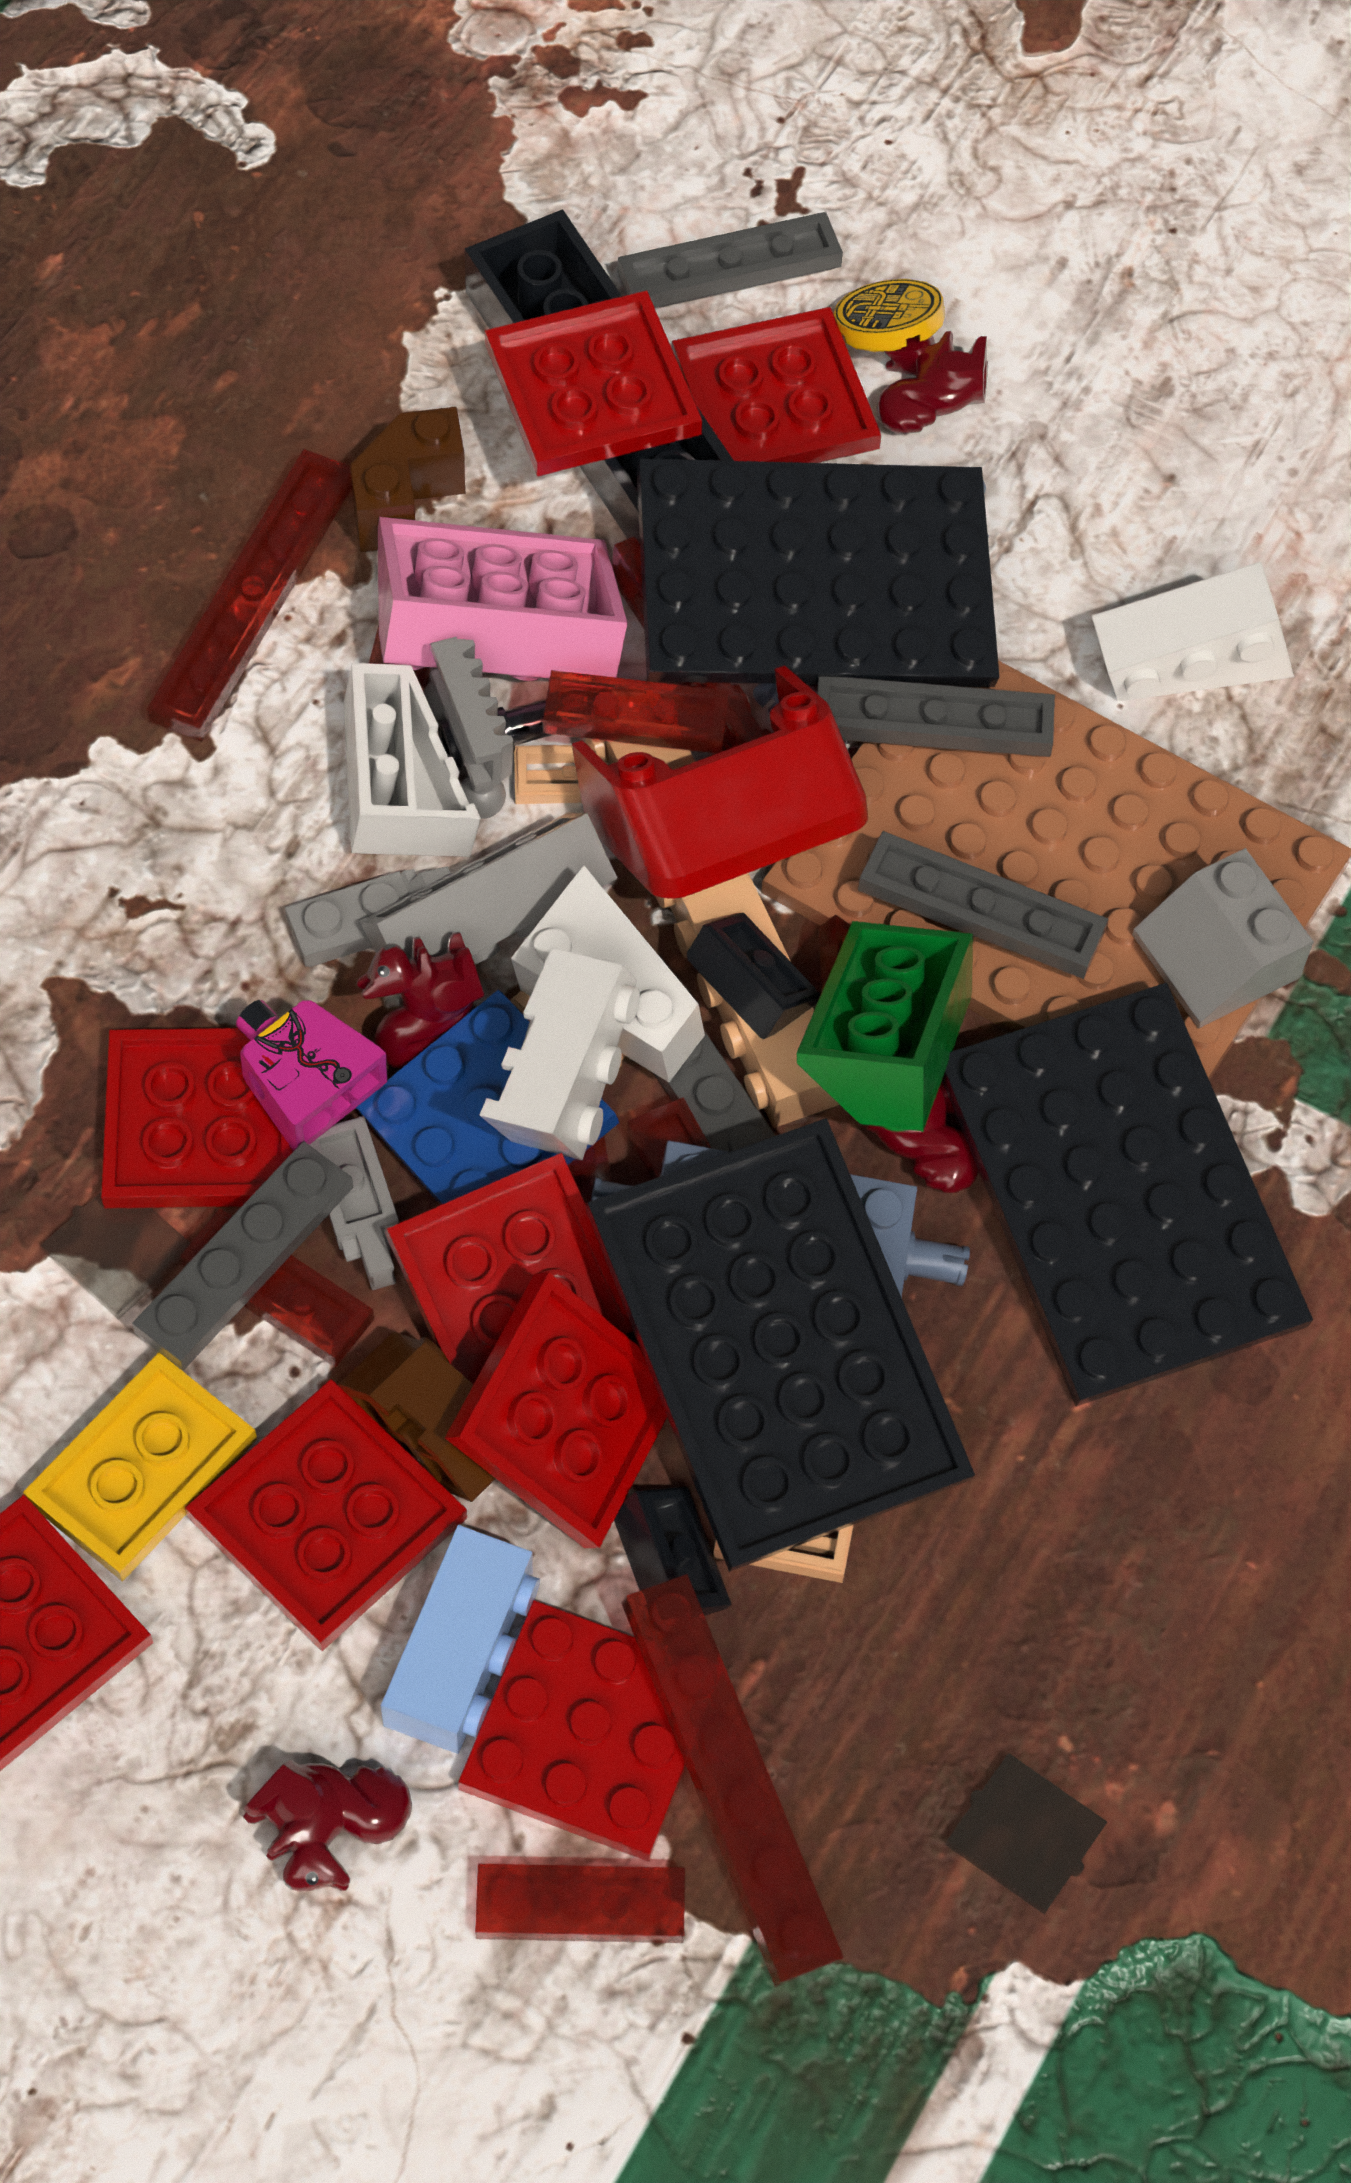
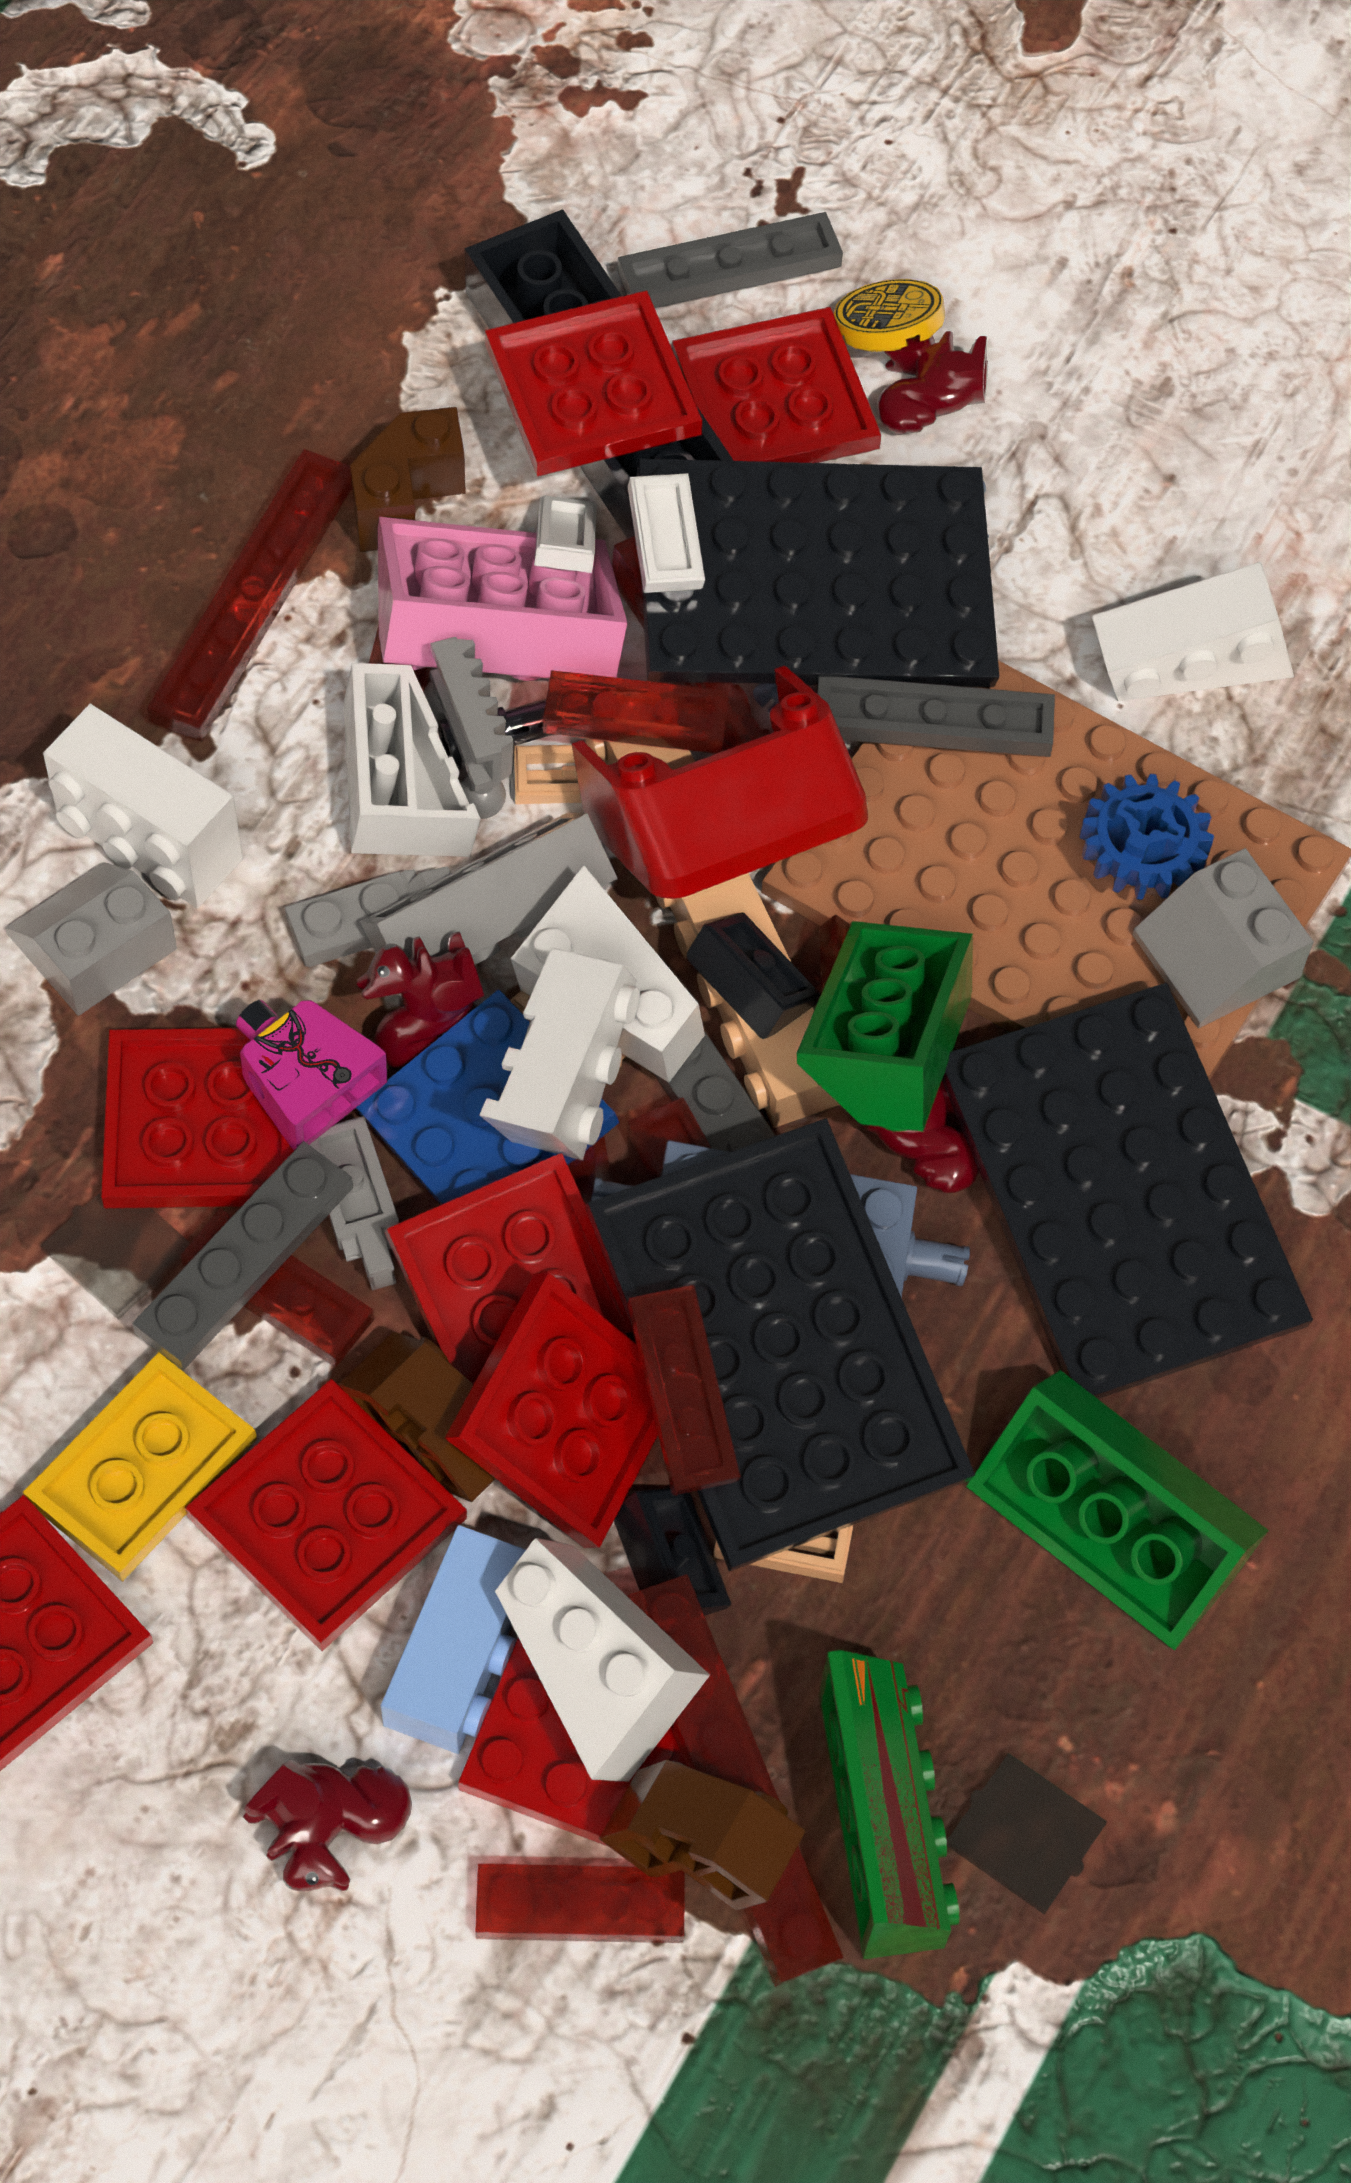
dark grey plate [858,831,1109,979] -> none
none -> light grey slope [5,862,177,1016]
none -> white brick [43,704,243,909]
none -> white wedge [495,1538,710,1782]
none -> white tile [534,495,597,573]
none -> reddish brown brick [598,1760,806,1910]
none -> clear red plate [627,1285,740,1496]
none -> white tile [628,473,705,593]
none -> green slope [818,1650,960,1959]
none -> green slope [966,1370,1269,1650]
none -> blue gear [1079,774,1214,900]

